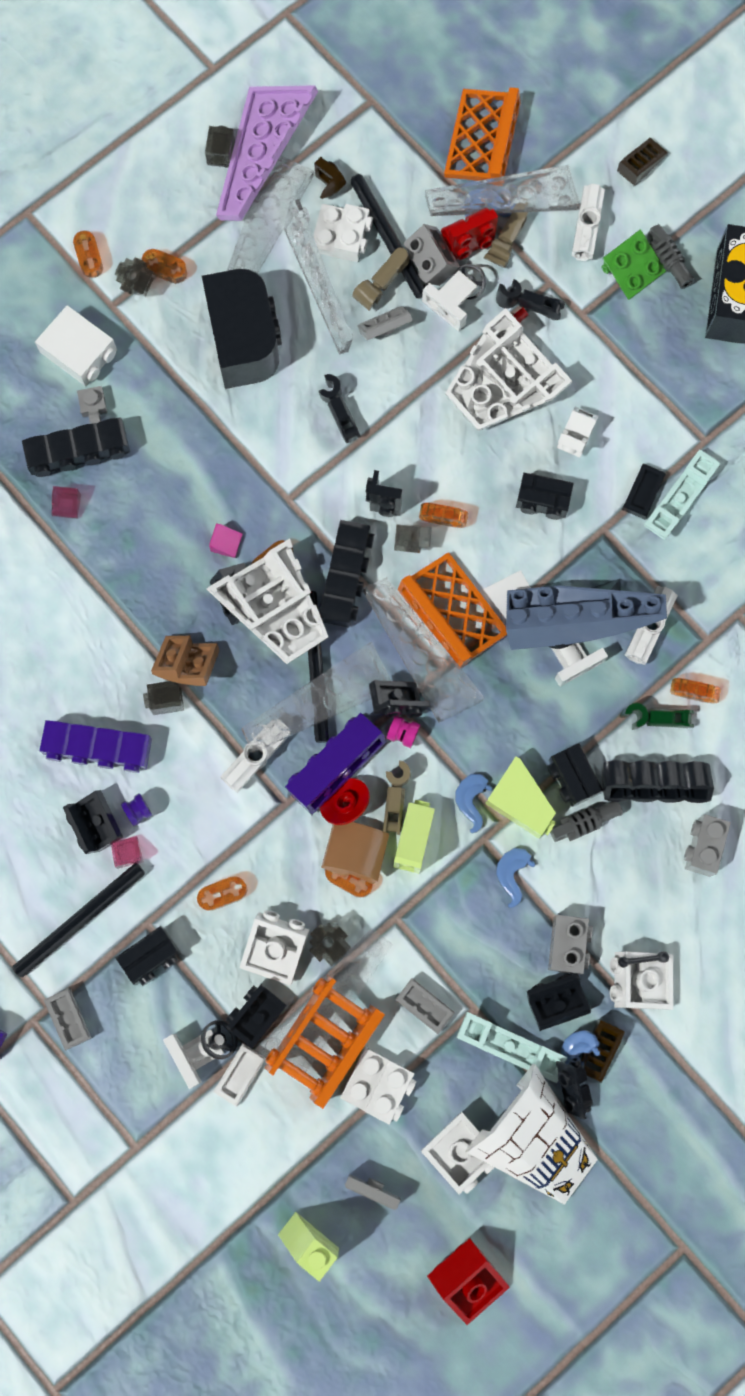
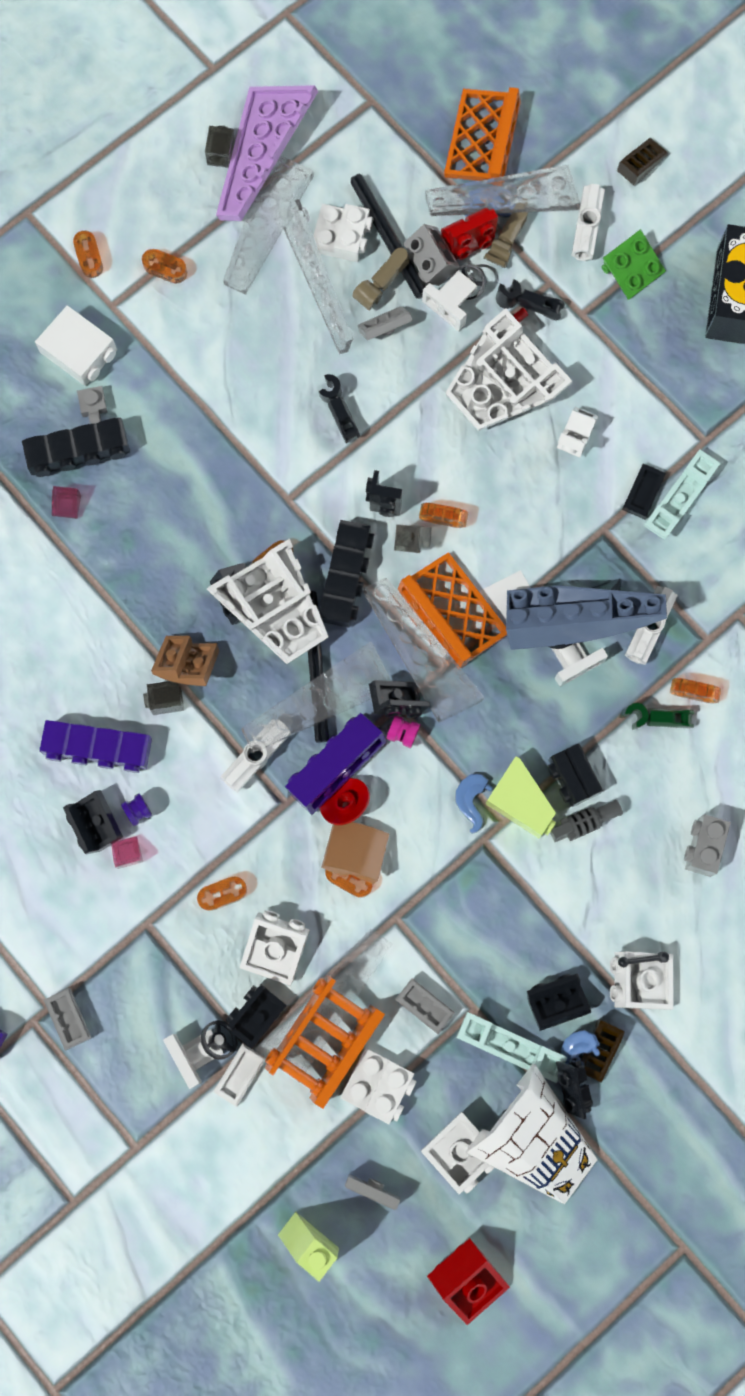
black axle [12,863,145,978] -> none
clear smoke brick [115,257,156,297] -> none
black brick [115,926,181,986] -> none
black brick [202,269,282,389] -> none
dark pink slope [209,523,243,558] -> none
clear smoke brick [309,923,352,967] -> none
dark brown plate [314,156,346,199] -> none
dark tan piece [383,760,411,835] -> none
yellowish green slope [393,800,435,874] -> none
medium blue piece [496,848,535,908] -> none
black brick [516,472,574,520] -> none
light grey brick [548,915,593,975] -> none
black brick [601,760,714,803] -> none
dark grey hinge [647,224,695,289] -> none

